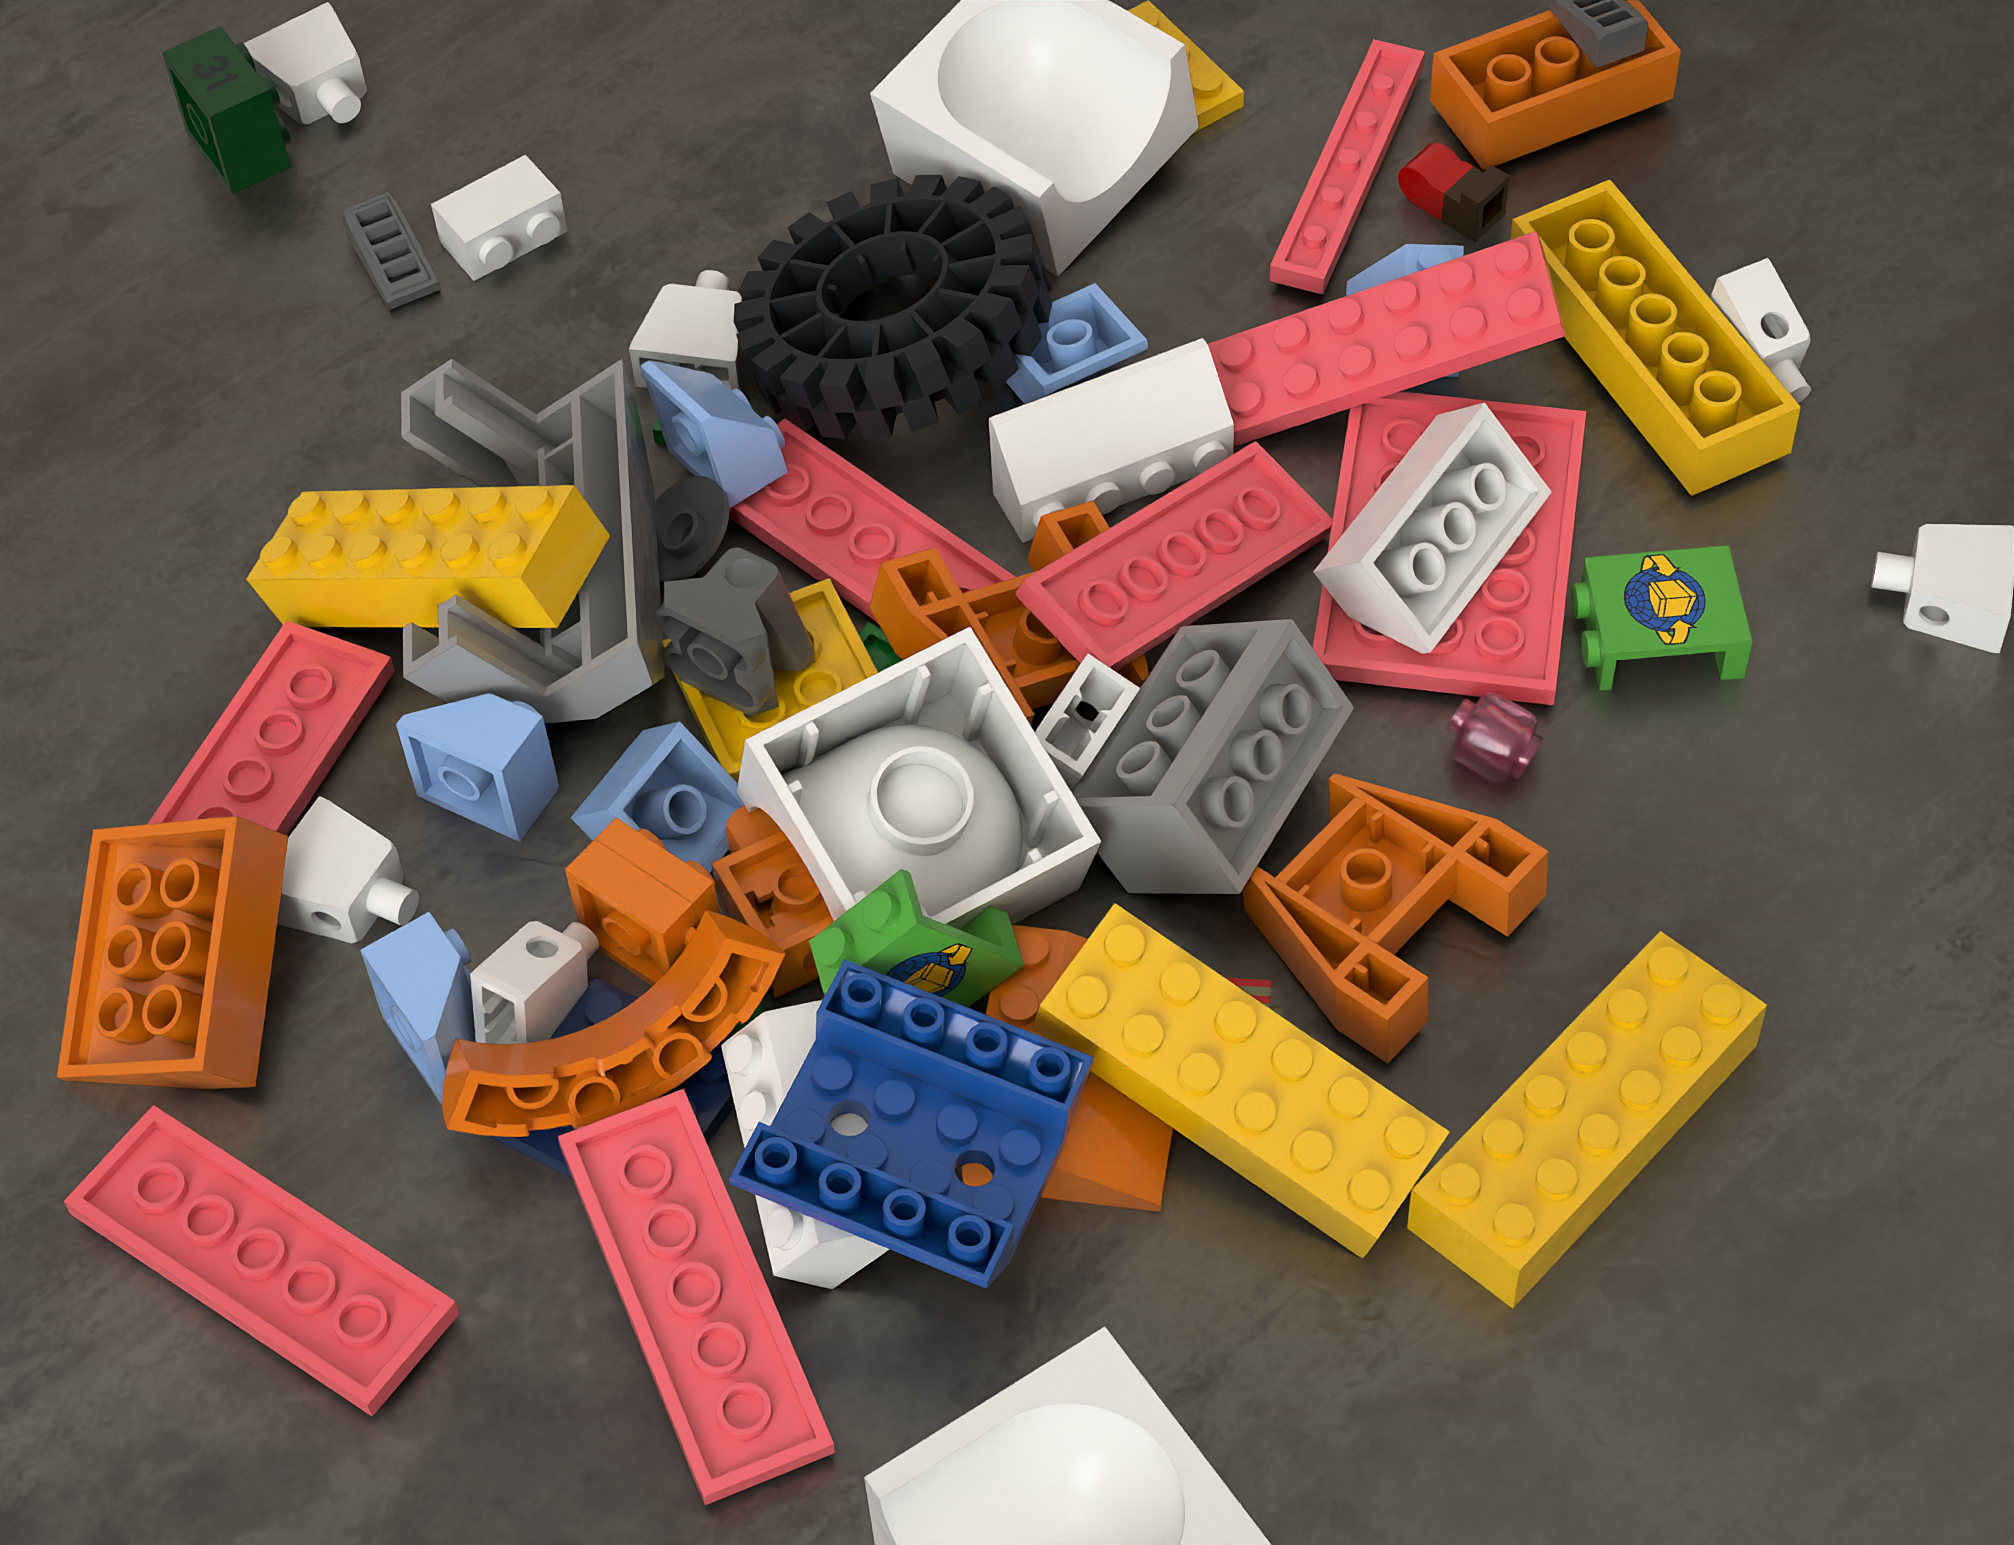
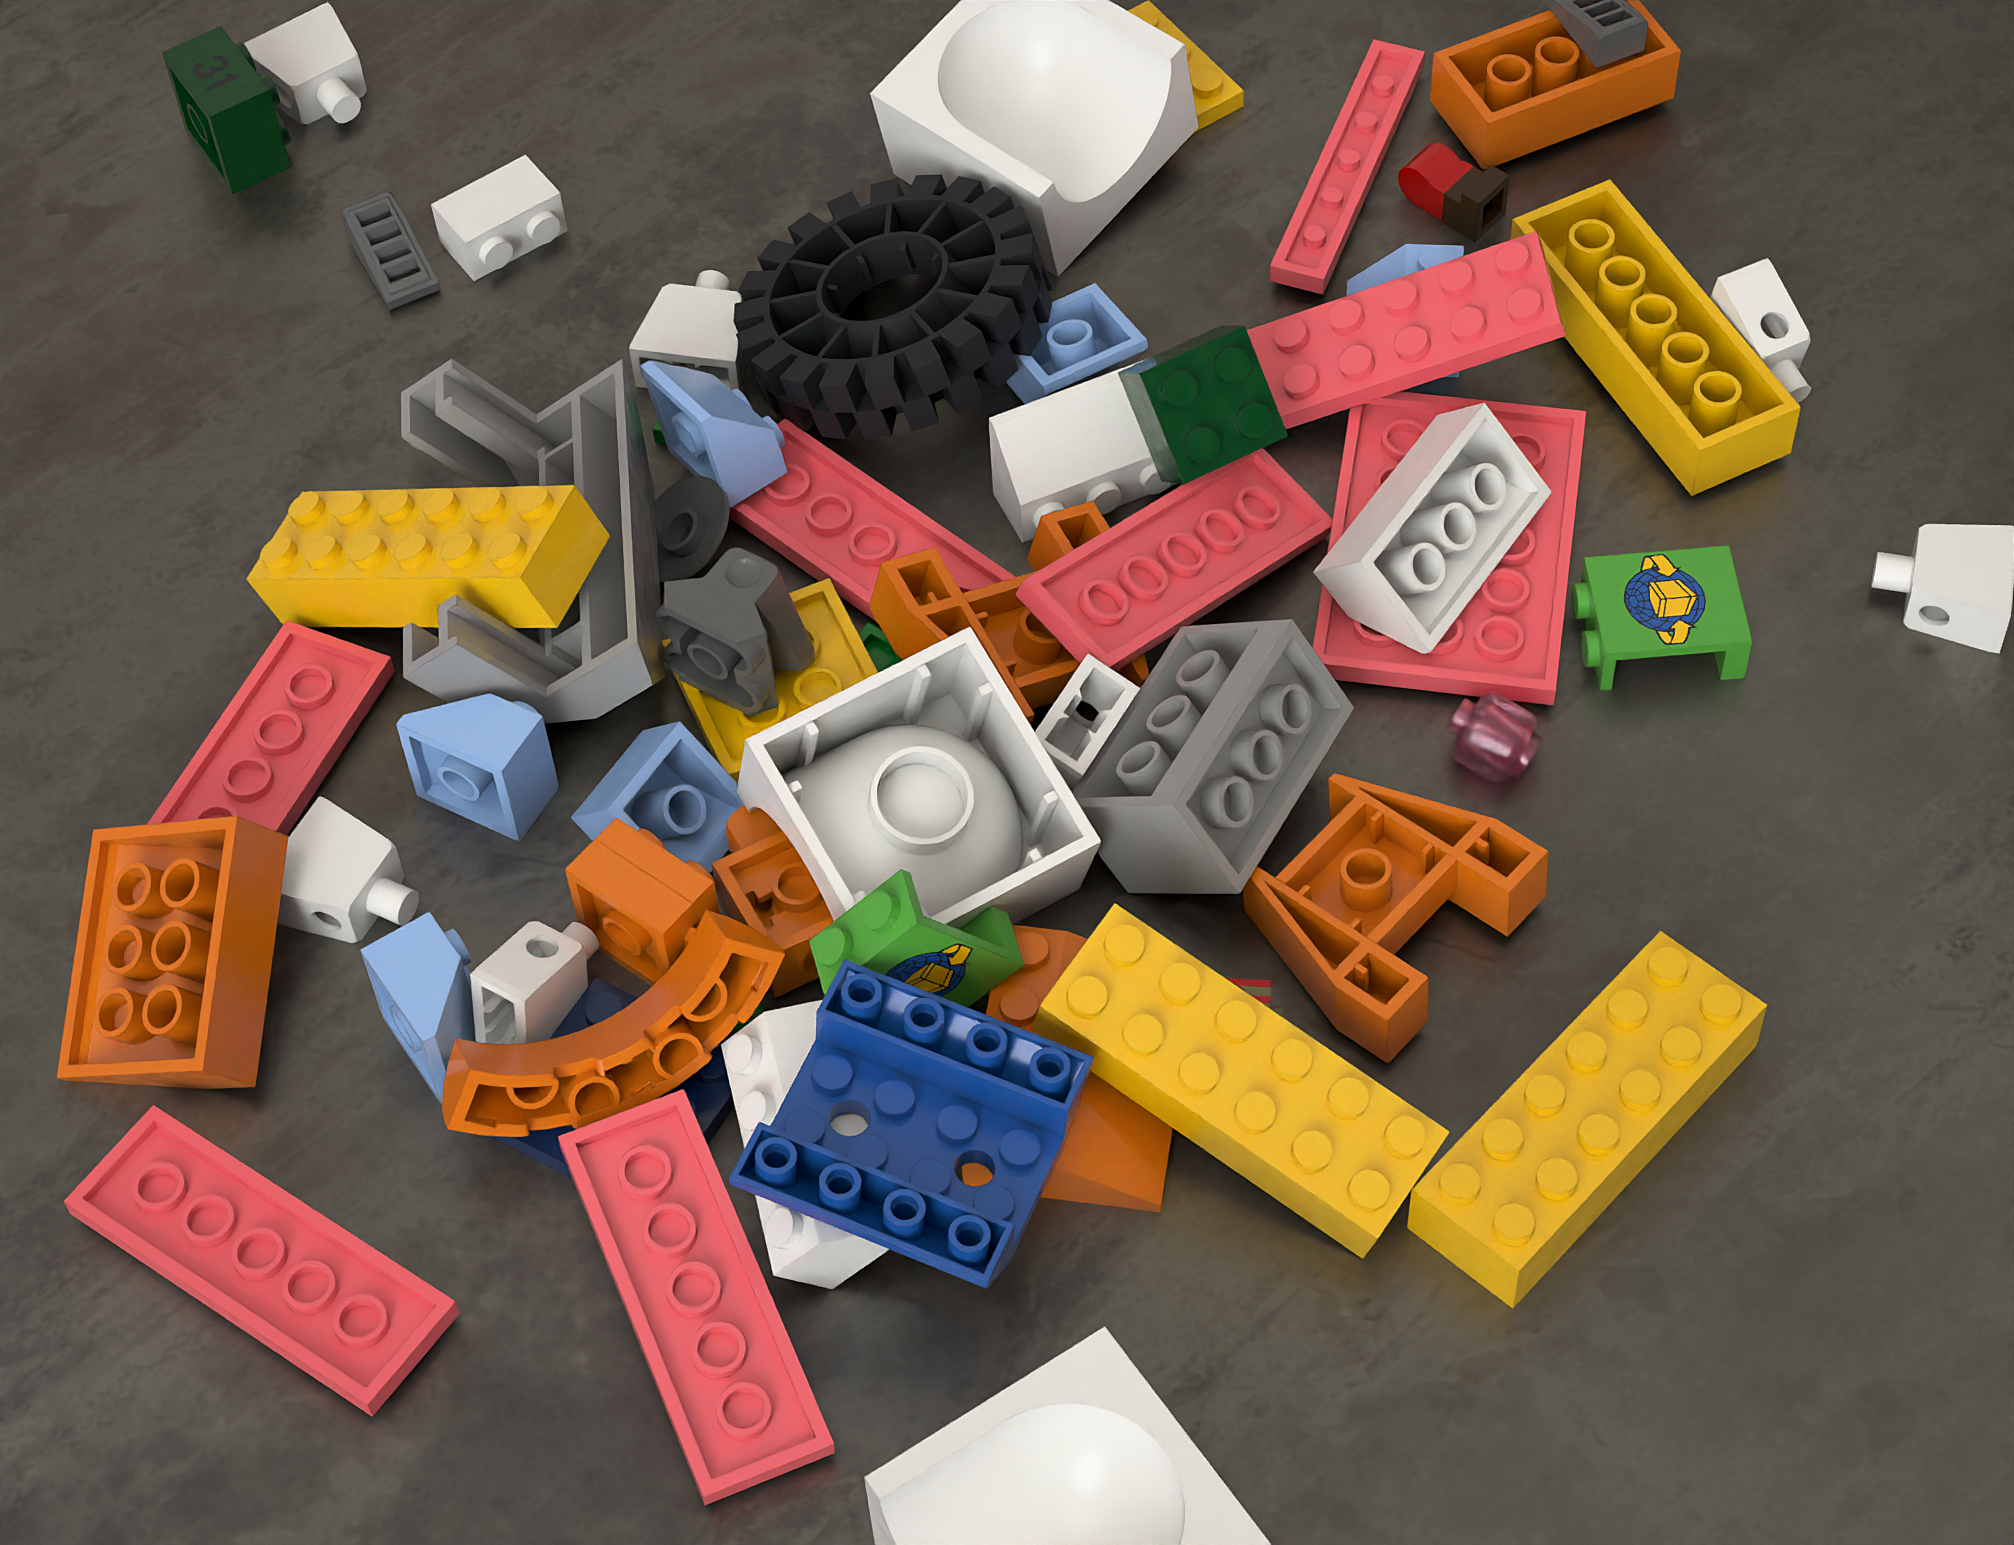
none -> dark green brick [1117,325,1288,484]

